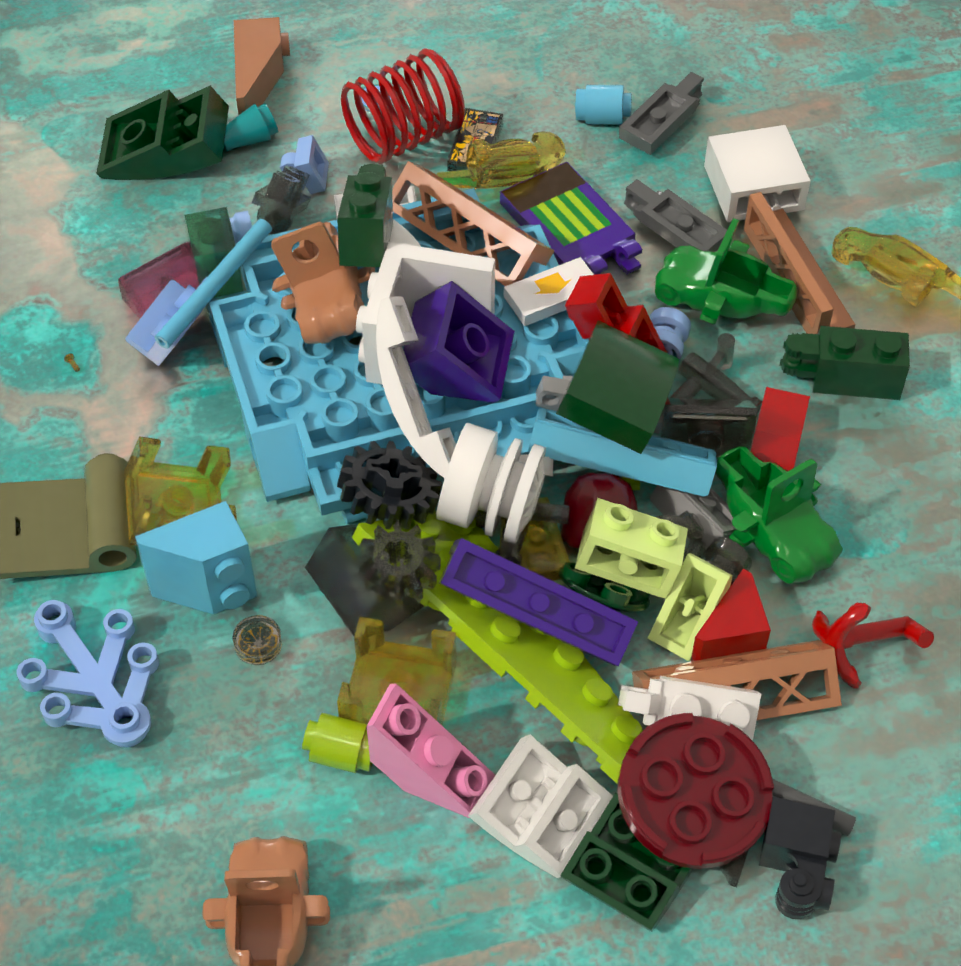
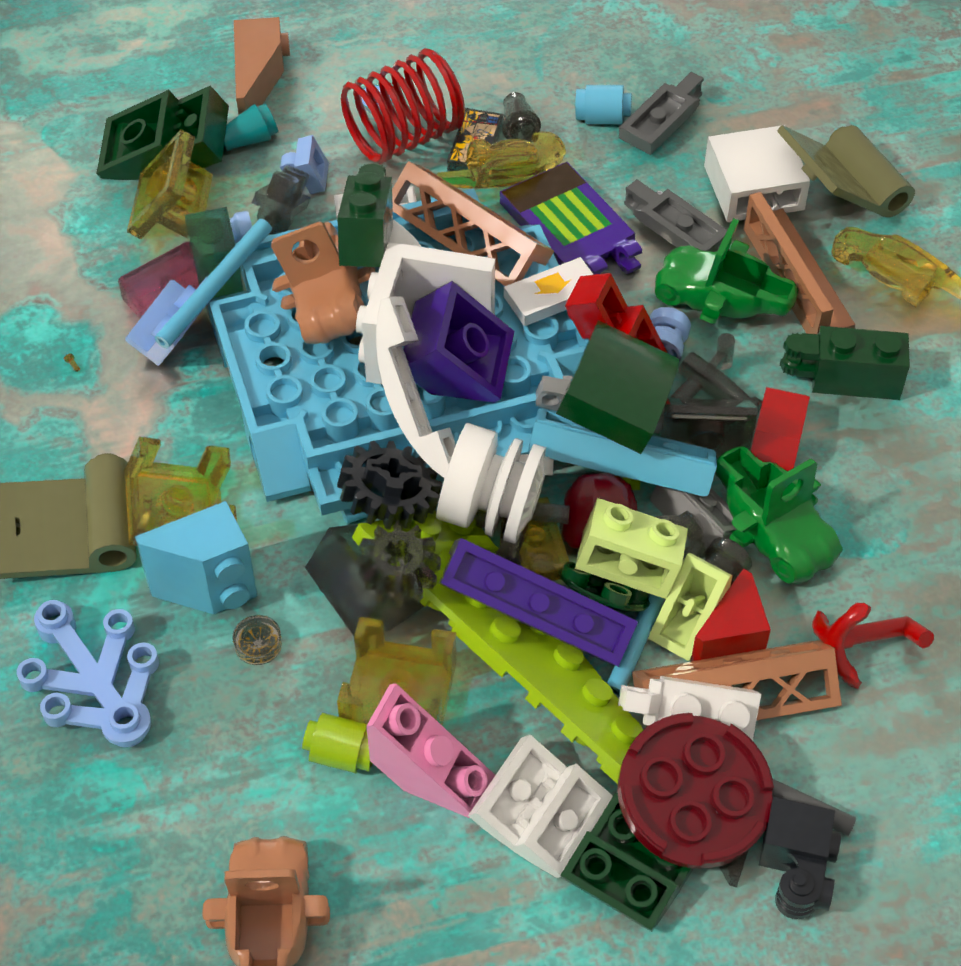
none -> clear yellow bracket [127,129,213,241]
none -> clear smoke cone [502,92,541,146]
none -> medium azure piece [607,594,665,698]
none -> olive door [777,125,915,217]

